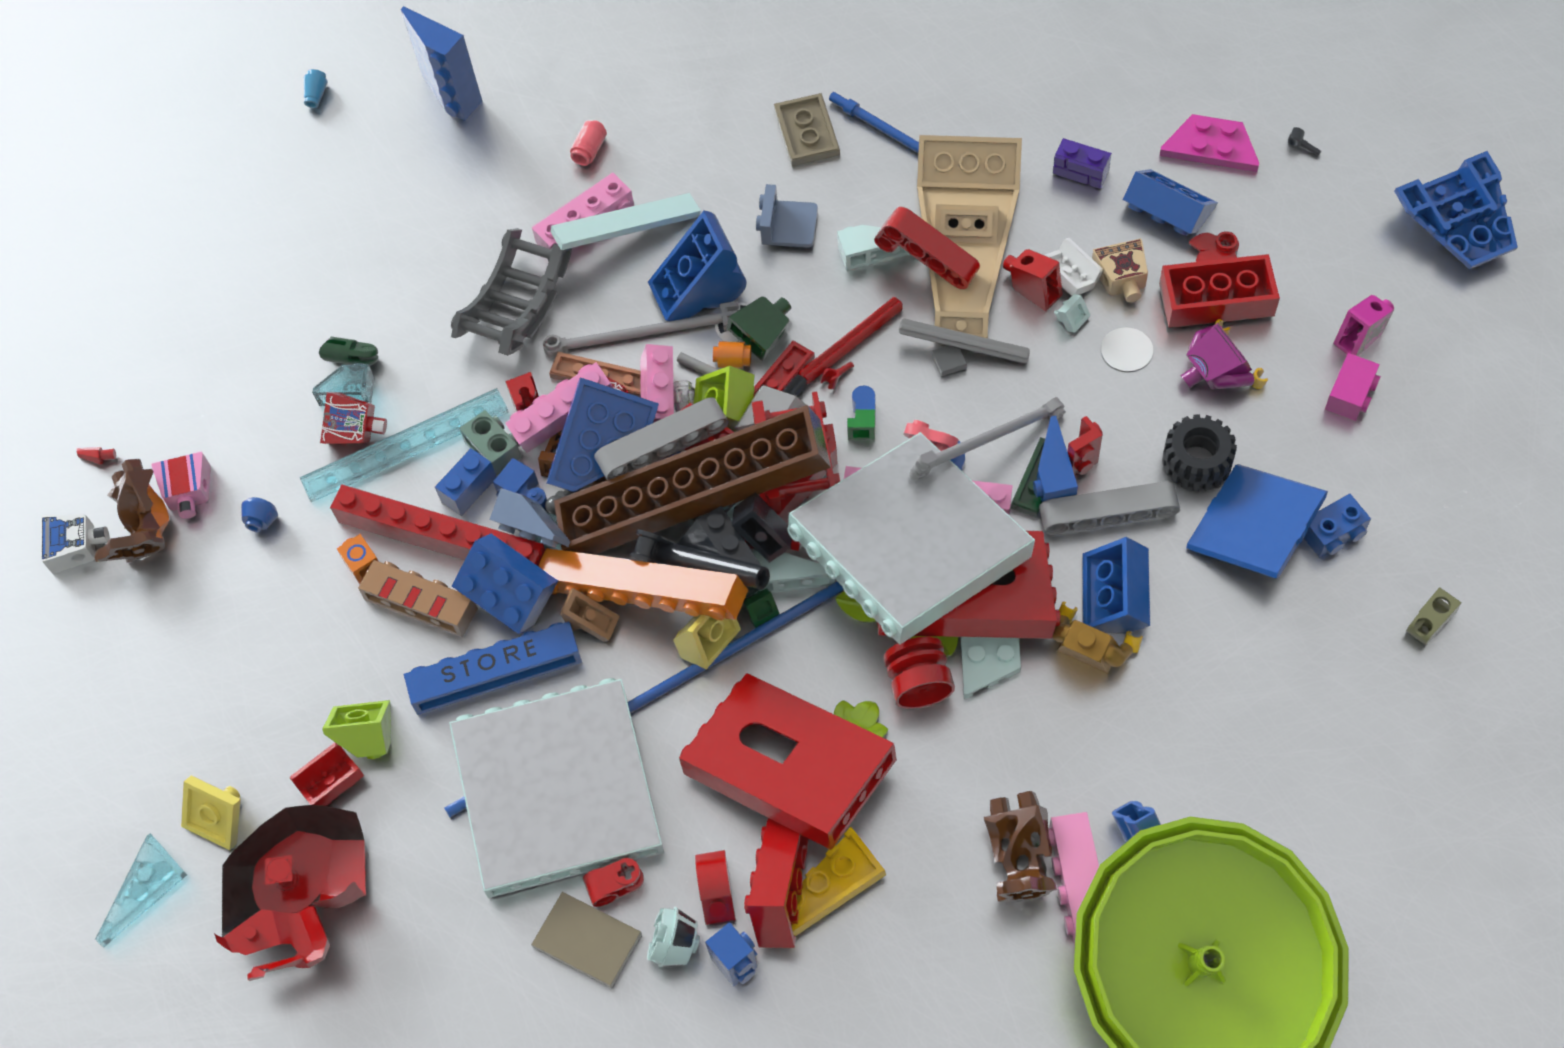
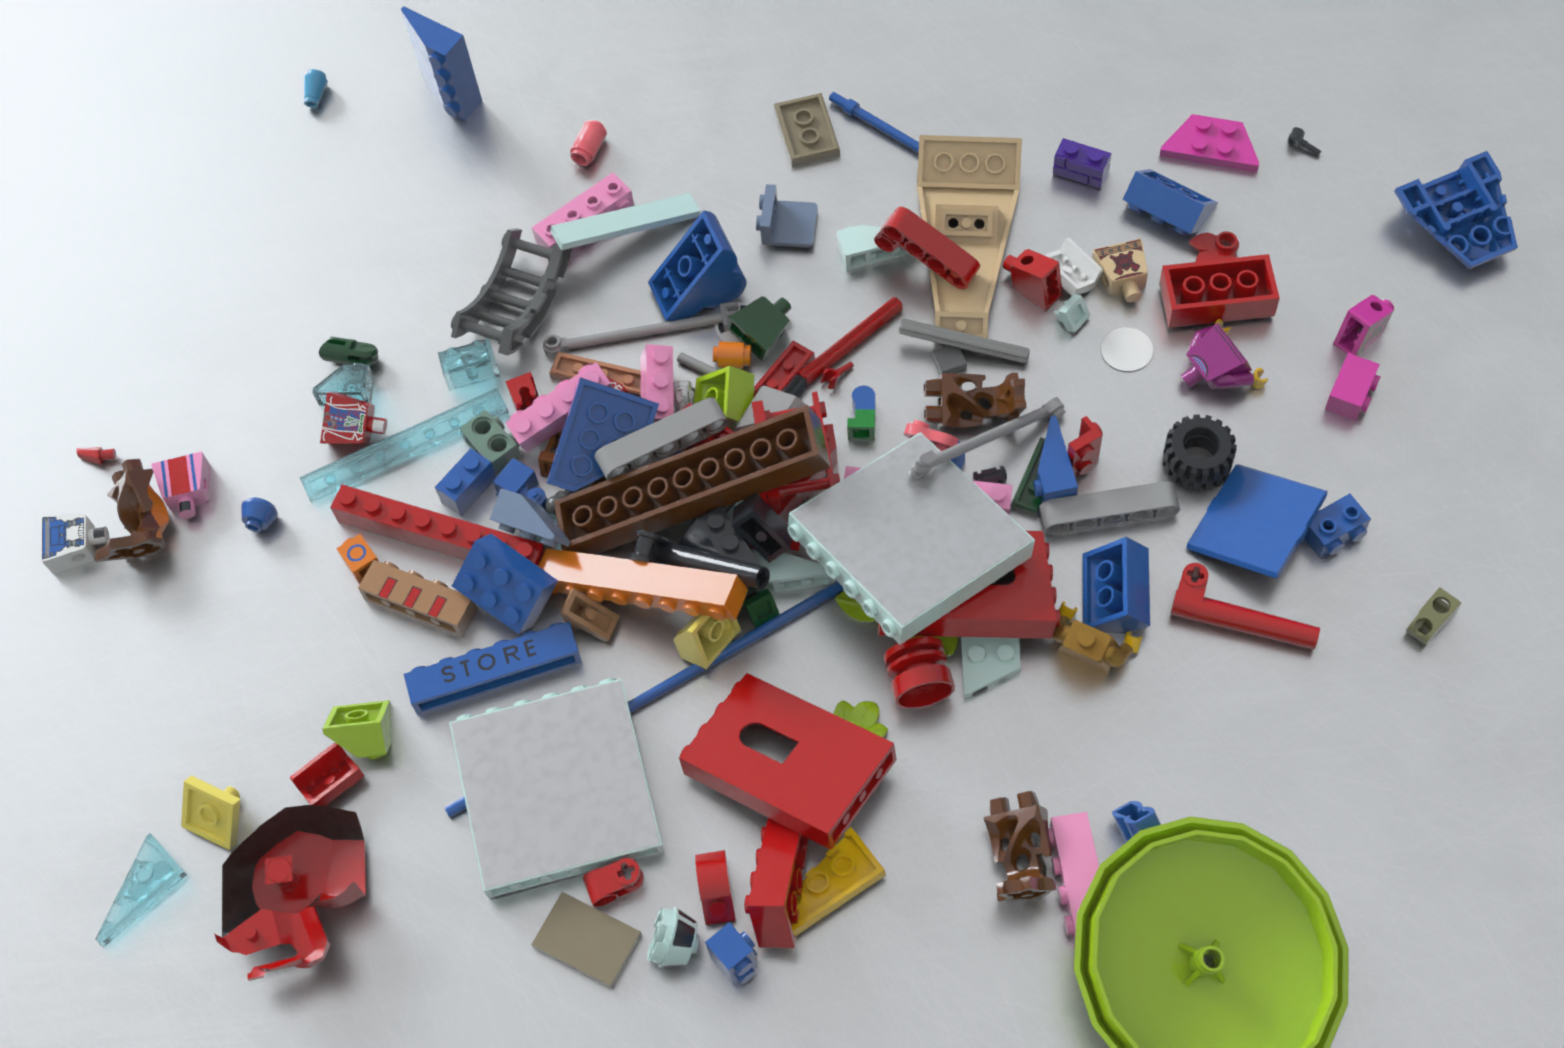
none -> clear light blue brick [438,338,501,391]
none -> reddish brown hips [923,373,1027,430]
none -> black piece [973,466,1007,483]
none -> red axle [1170,563,1320,650]

